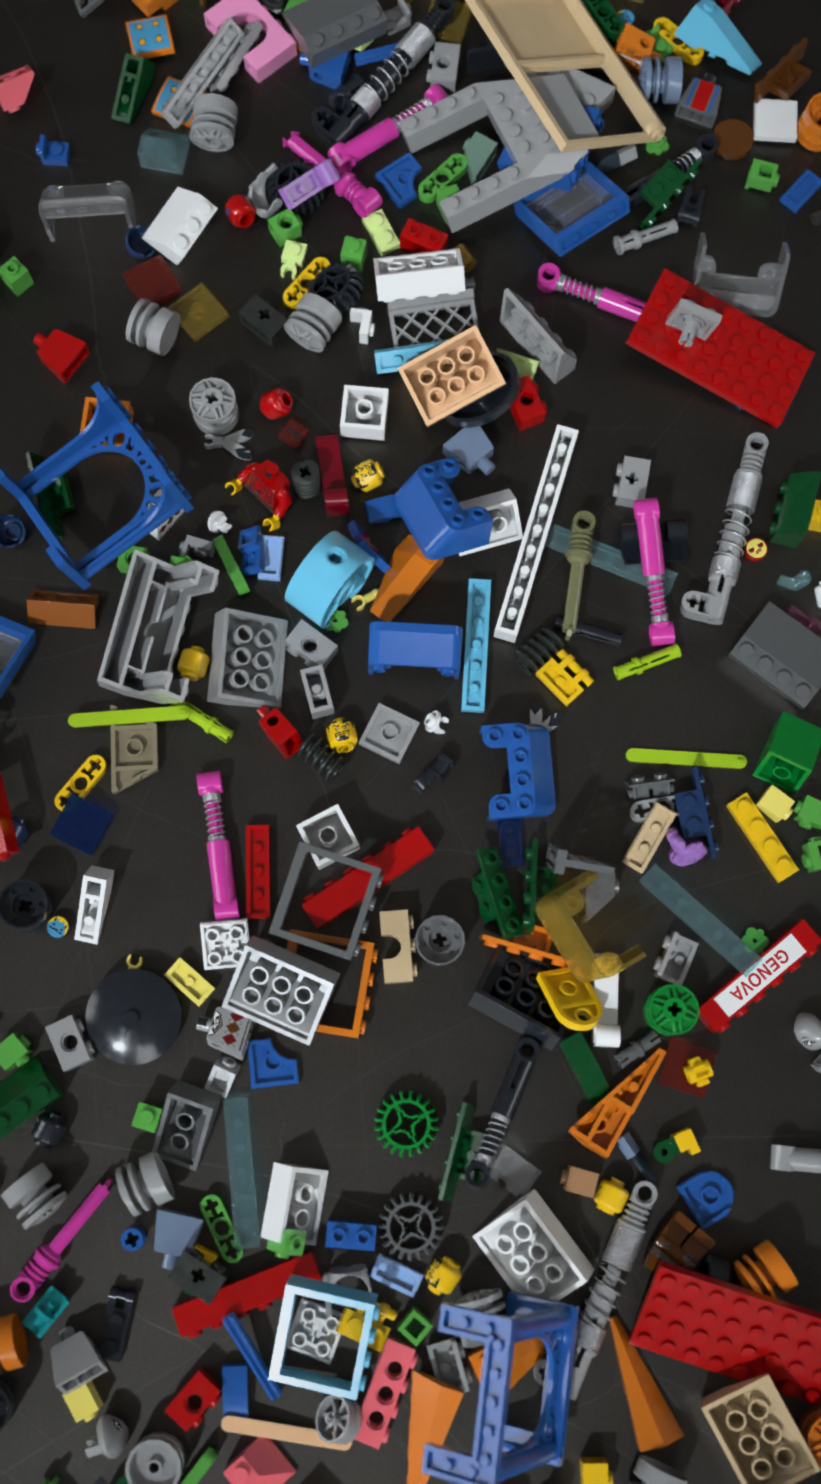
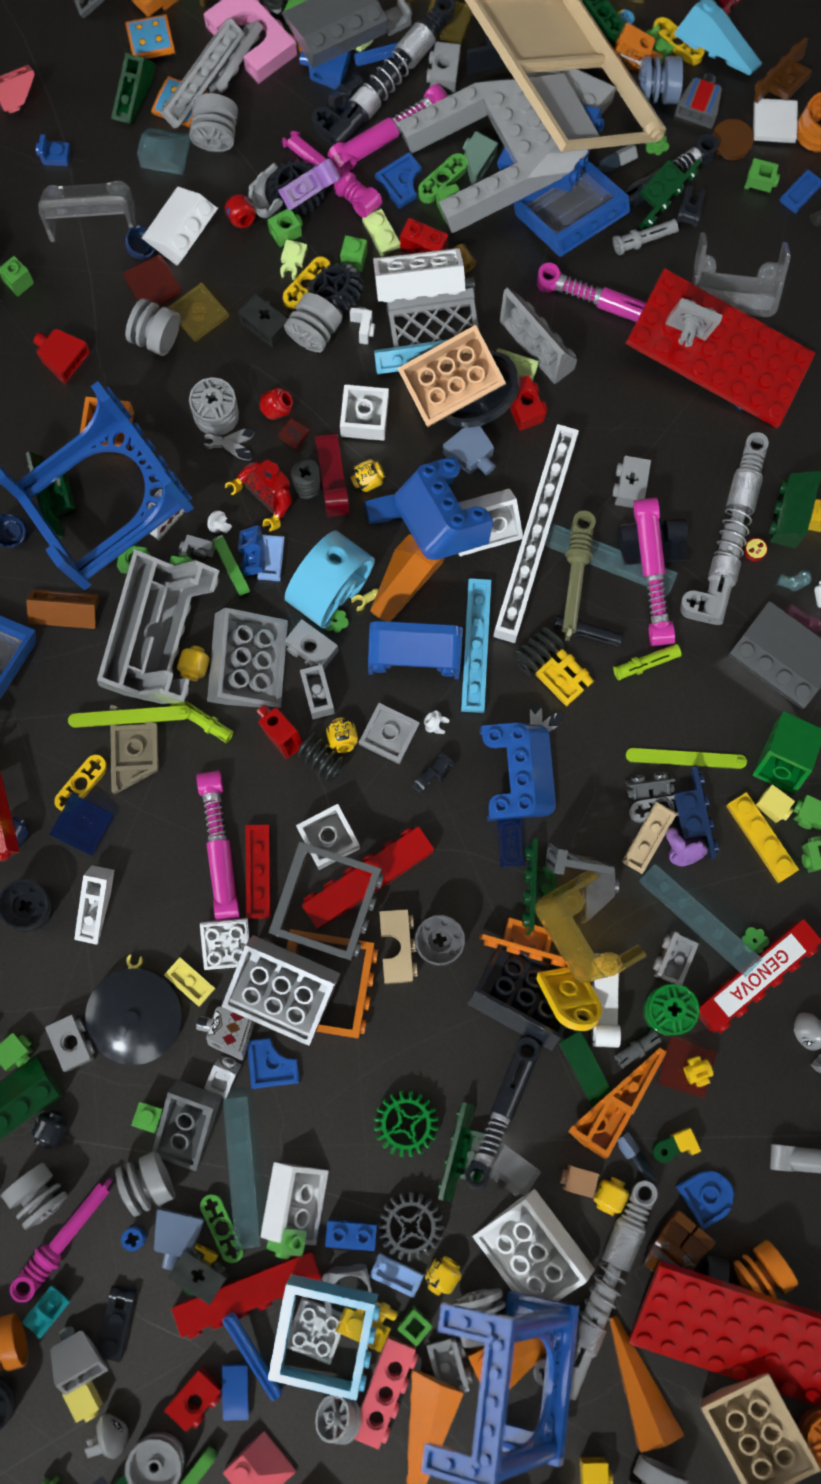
tile [46,915,71,940] -> none
light nougat piece [221,1415,352,1451] -> none
blue tile [348,520,391,573] -> none
dark green bracket [471,846,525,940] -> none

